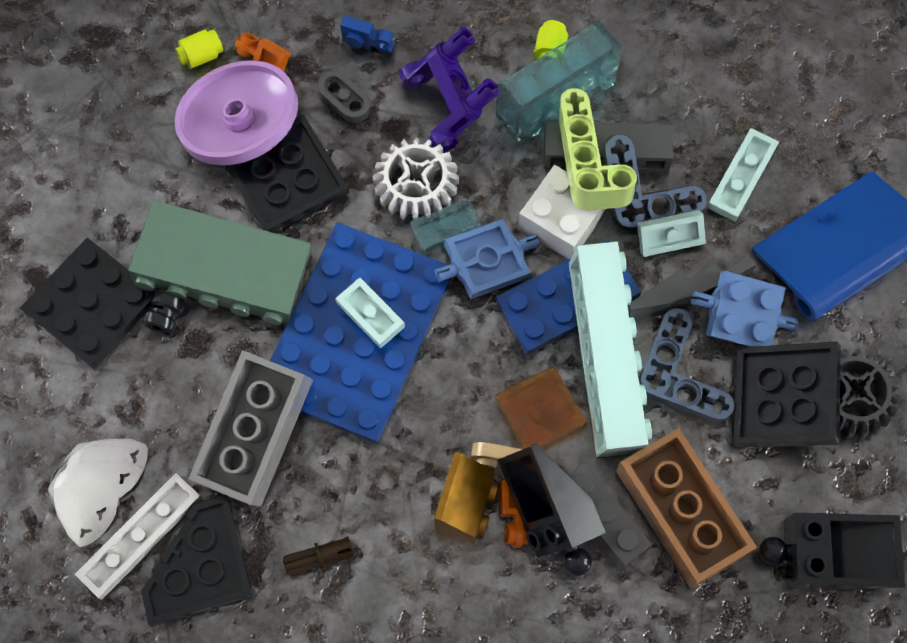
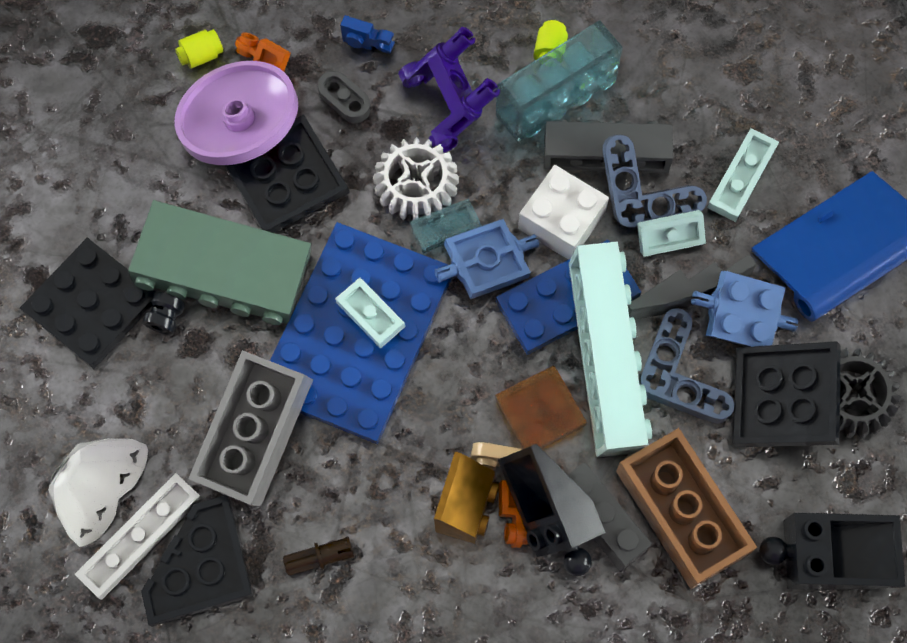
yellowish green beam [558,88,637,210] -> none

